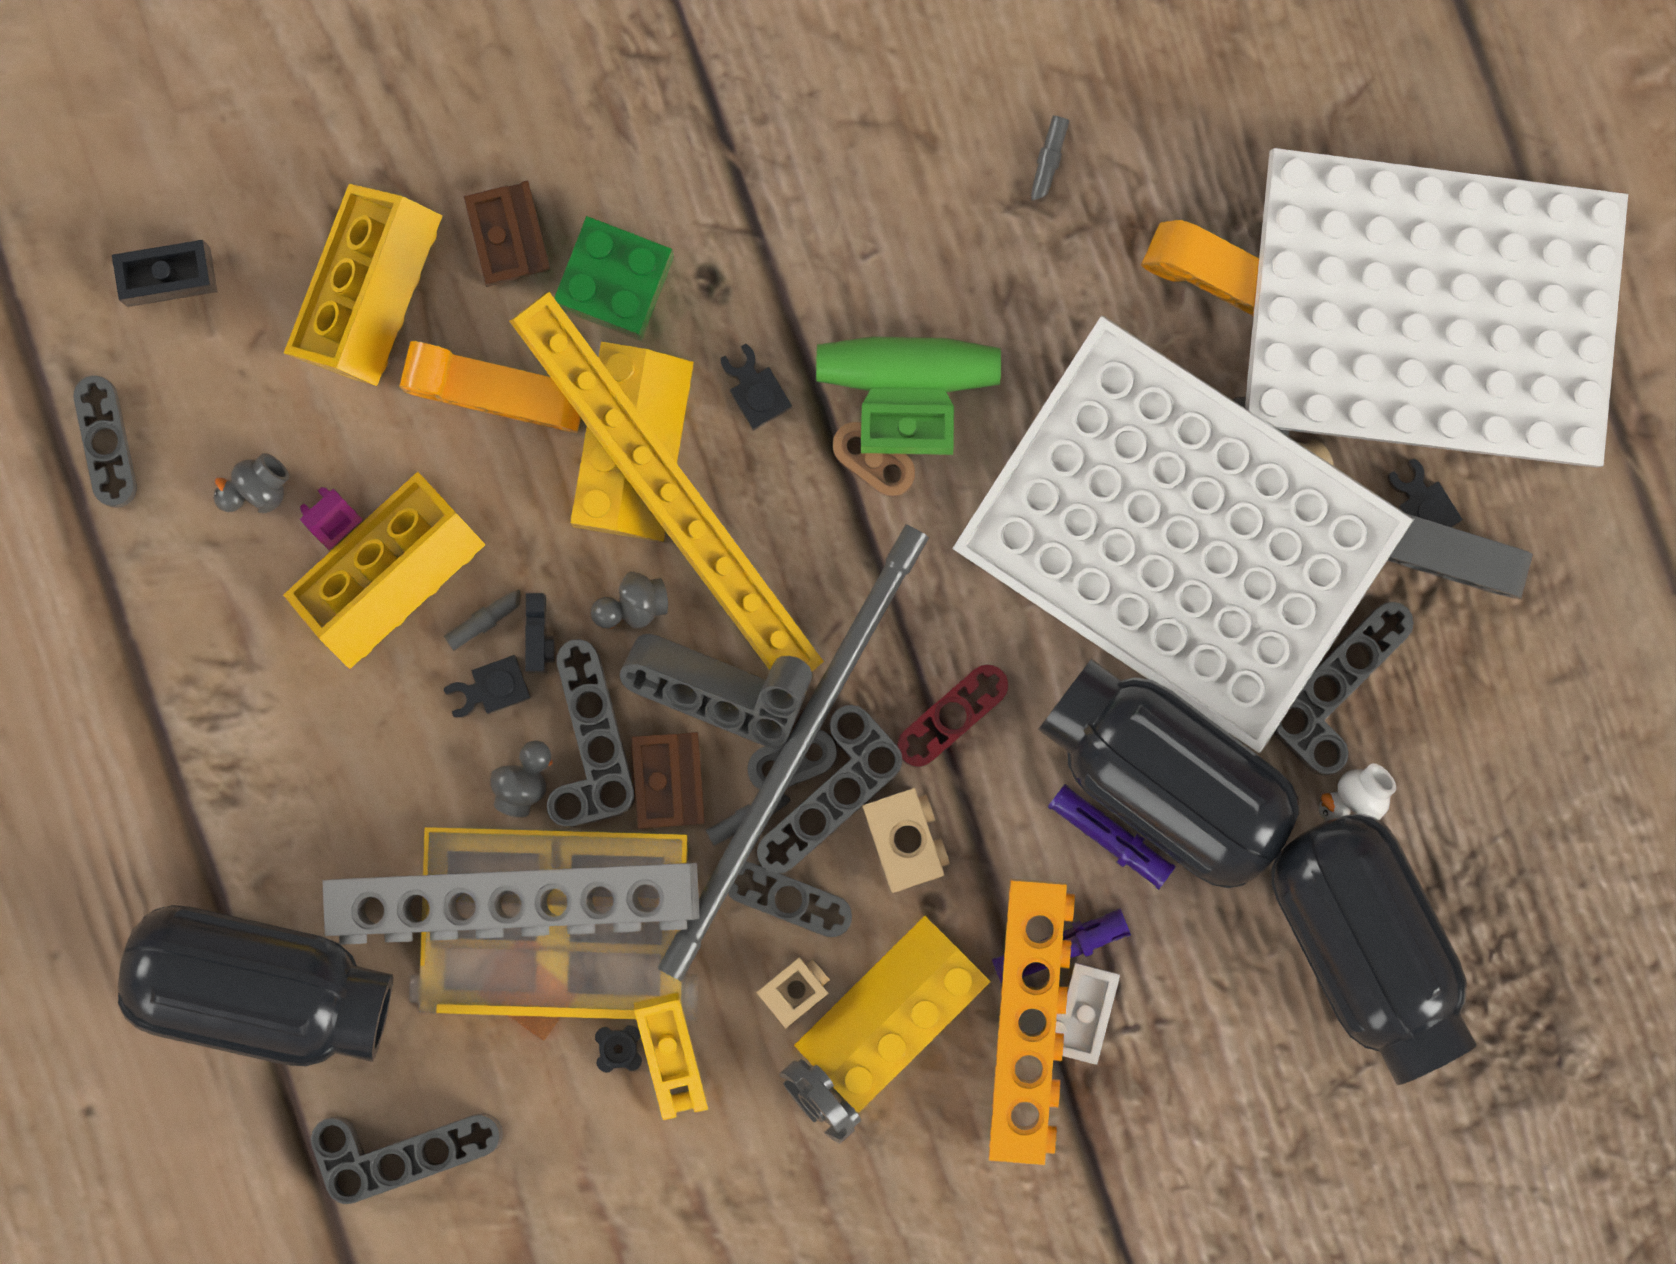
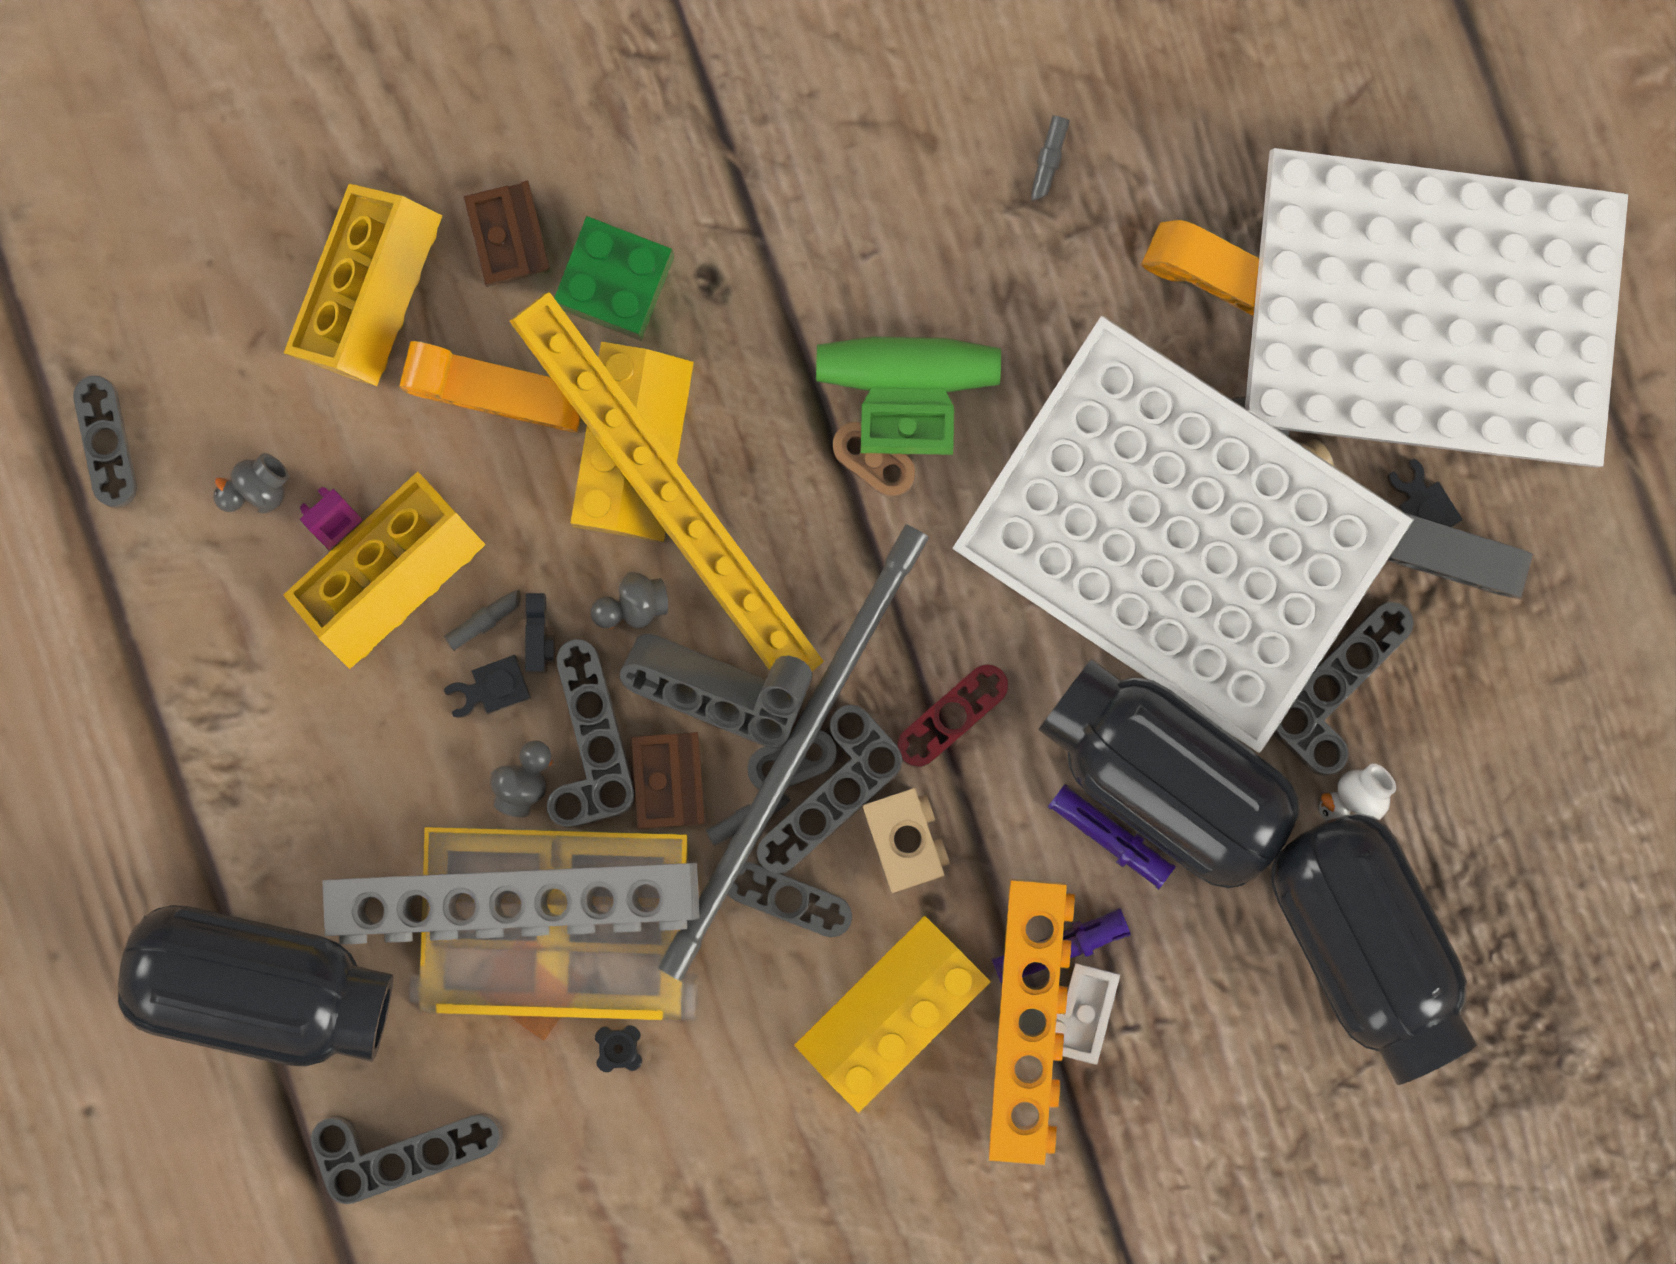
black brick [112,240,218,307] -> none
yellow plate [633,992,708,1121] -> none
black plate [720,344,792,431] -> none
tan brick [756,957,830,1029] -> none
dark grey plate [779,1059,861,1144] -> none

